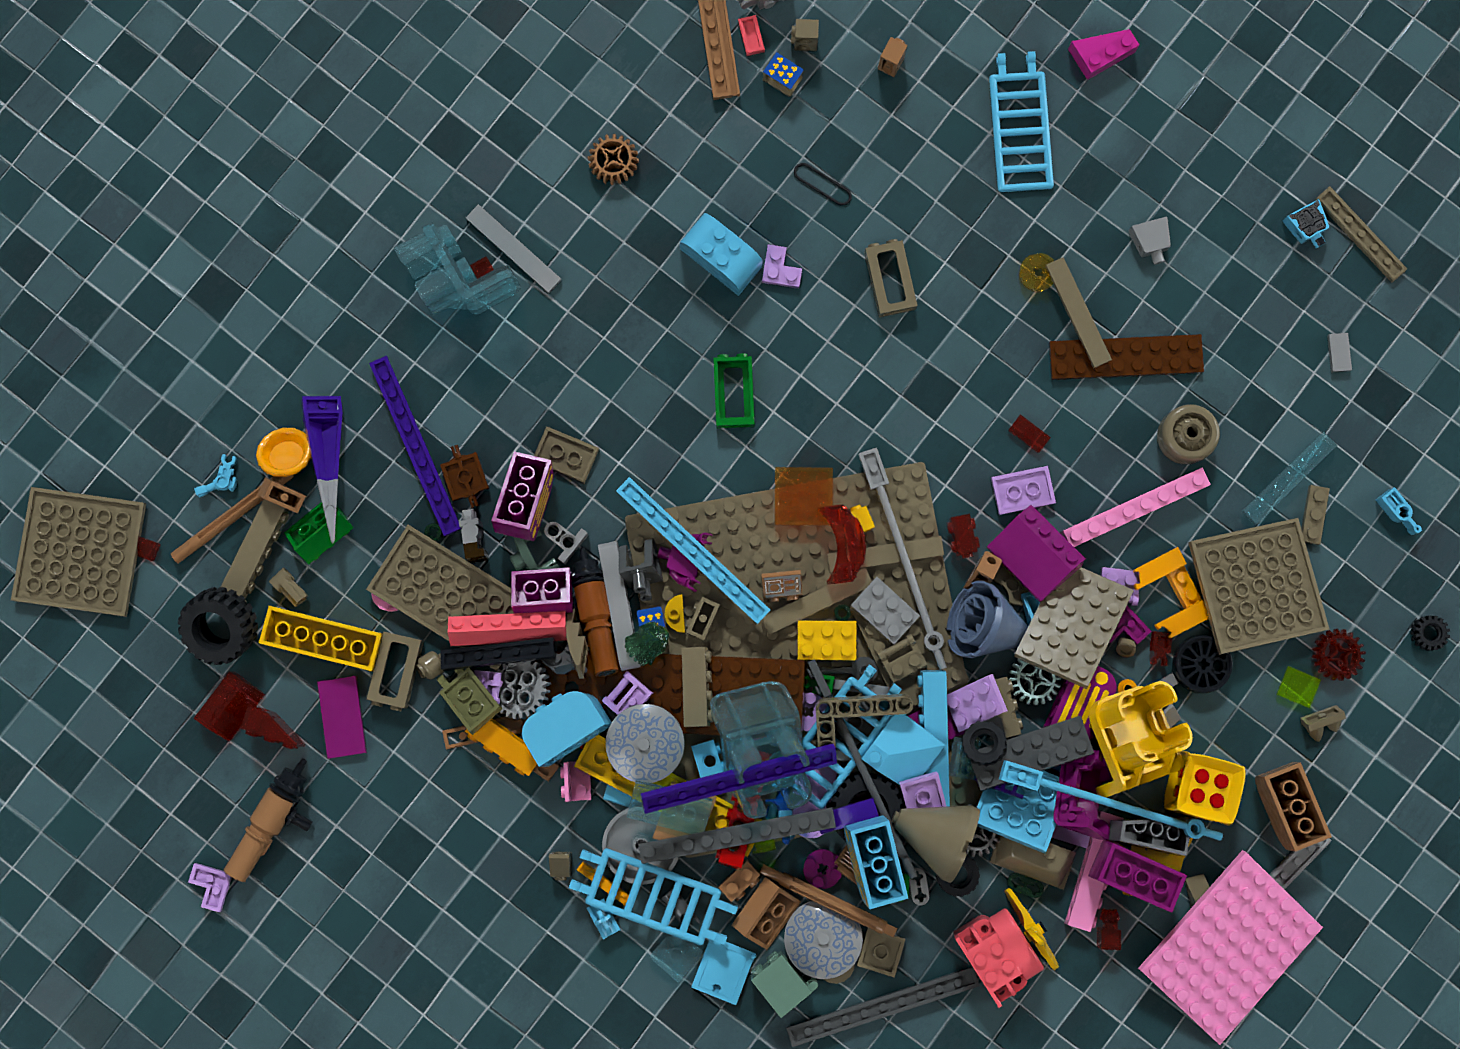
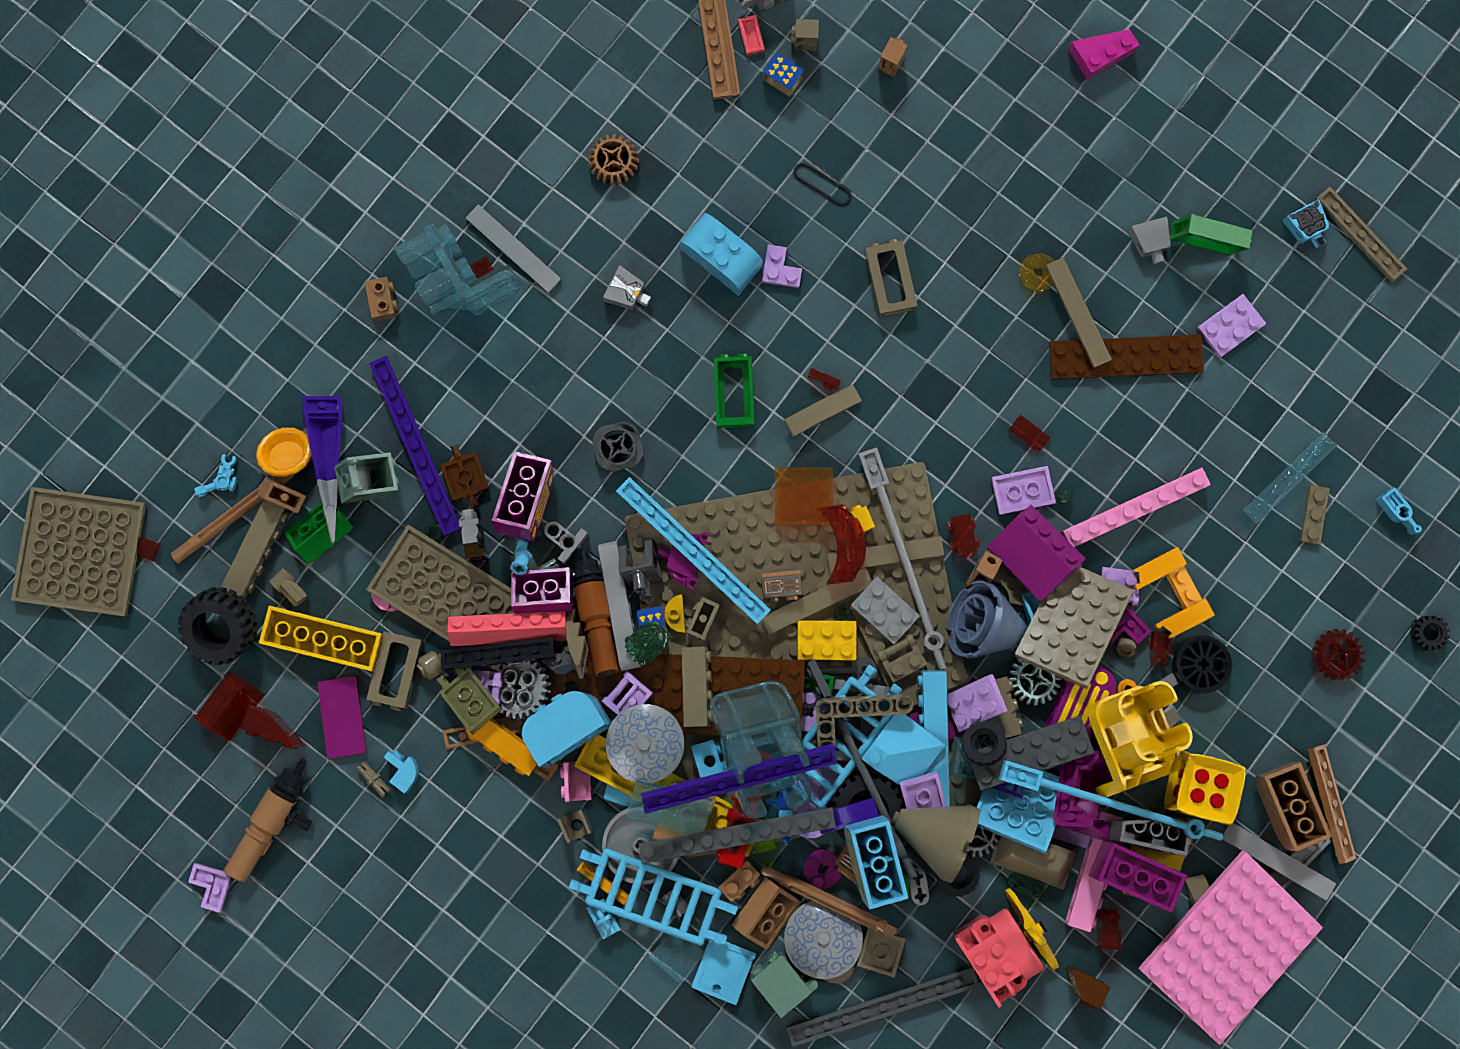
dark tan tile [534,426,599,484] -> none
dark tan slope [549,852,572,880] -> none
medium azure bar [989,51,1054,192] -> none
dark tan wheel [1157,404,1220,464] -> none
dark tan plate [1188,518,1329,655] -> none
clear neon green piece [1276,666,1321,708] -> none
dark tan tile [1300,705,1346,742] -> none
light grey tile [1327,333,1352,373] -> none
none -> sand green container [334,452,399,504]
none -> dark tan pin [356,761,392,798]
none -> medium nougat brick [364,277,399,322]
none -> medium azure brick [384,750,419,794]
none -> medium azure connector [510,538,532,575]
none -> dark tan piece [558,808,594,844]
none -> dark grey piece [592,421,643,472]
none -> light grey torso [603,265,651,310]
none -> dark tan slope [784,384,862,437]
none -> clear red plate [808,368,841,391]
none -> clear green bush [1055,487,1074,506]
none -> reddish brown slope [1066,965,1110,1010]
none -> green piece [1170,214,1252,256]
none -> lavender plate [1197,294,1266,358]
none -> light grey tile [1222,823,1336,901]
none -> medium nougat plate [1308,744,1357,864]

